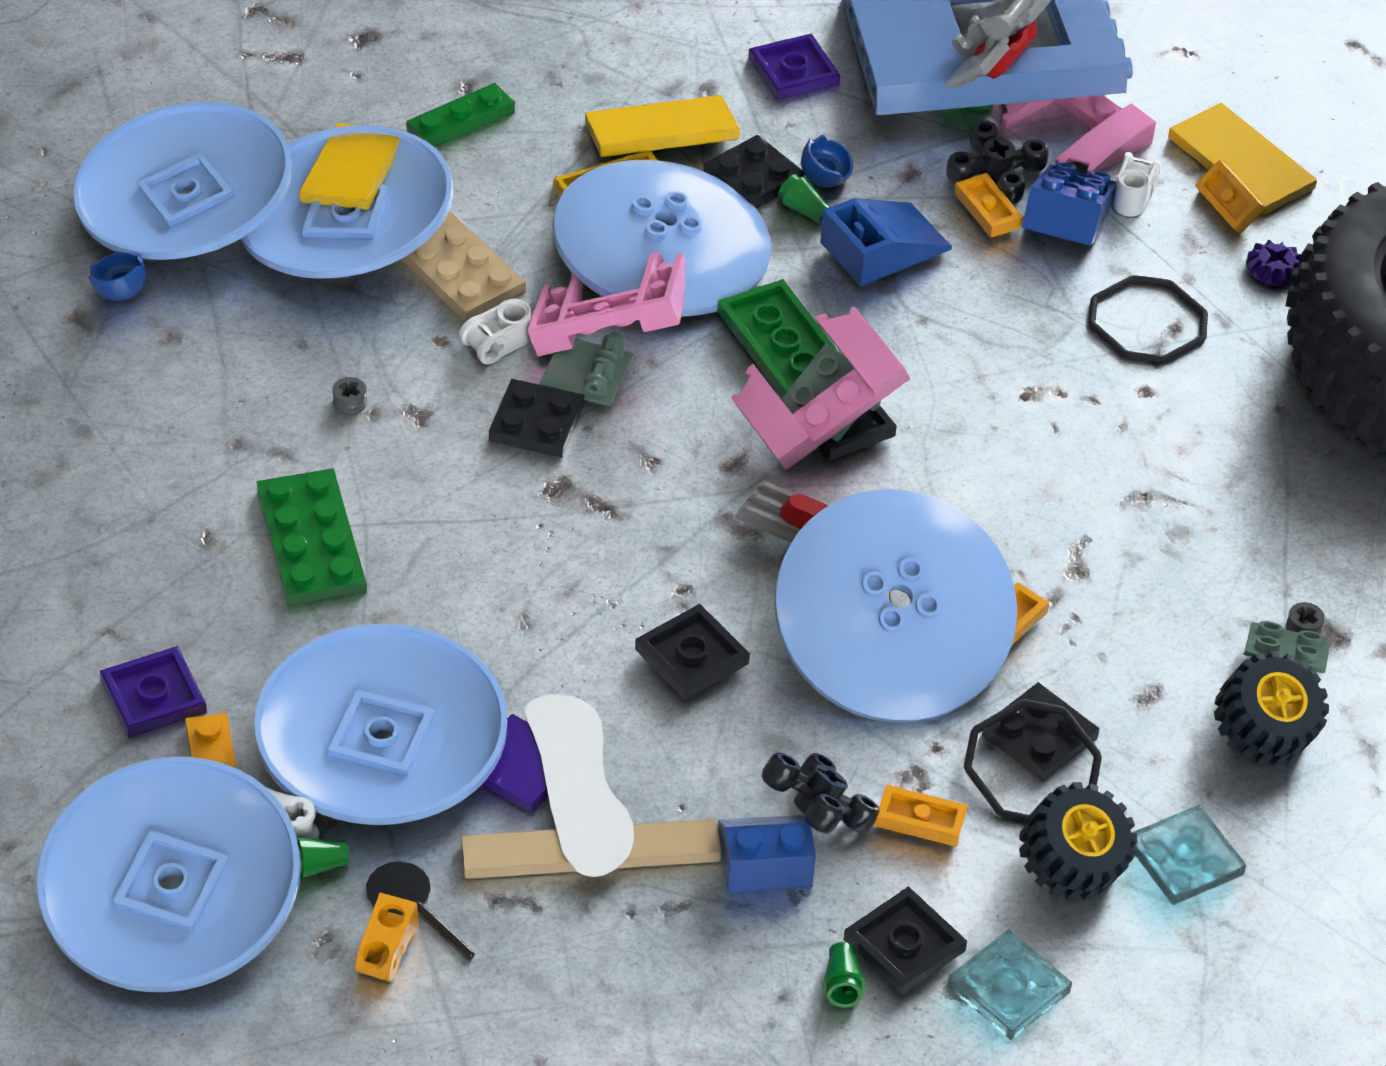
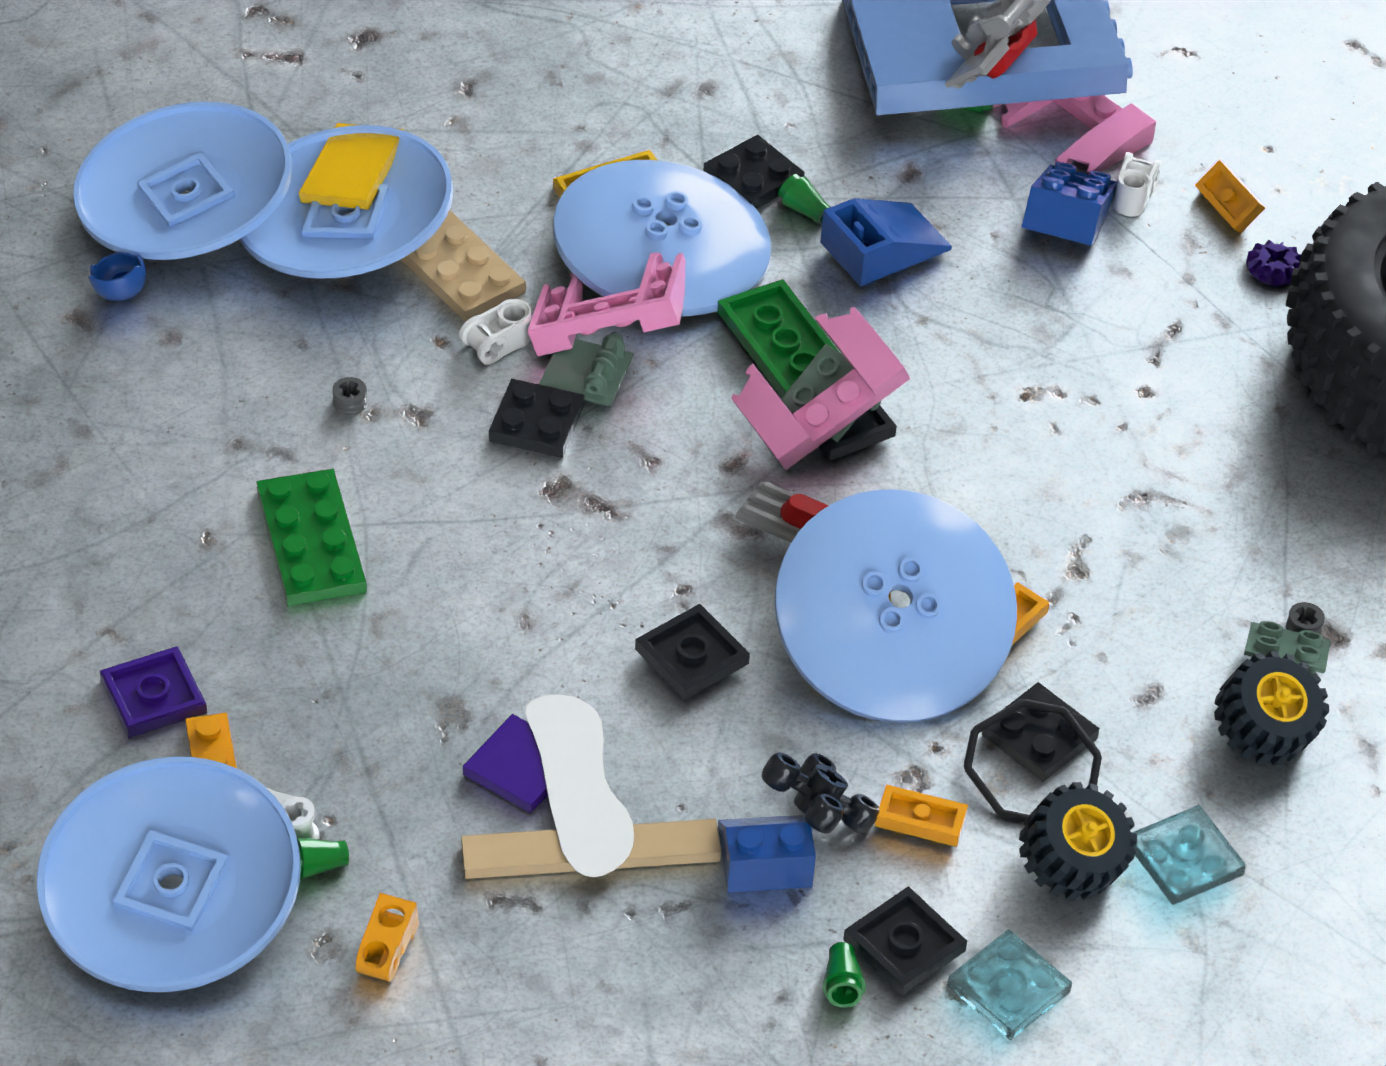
light blue dish [254,624,507,825] -> none
black piece [366,861,475,958] -> none
green plate [406,83,515,147] -> none
yellow tile [585,95,740,157] -> none
dark purple tile [748,33,841,100] -> none
blue hair [800,135,853,188] -> none
black gear [946,120,1049,205] -> none
light orange plate [954,173,1023,238] -> none
black piece [1088,275,1208,363] -> none
yellow tile [1168,102,1318,216] -> none

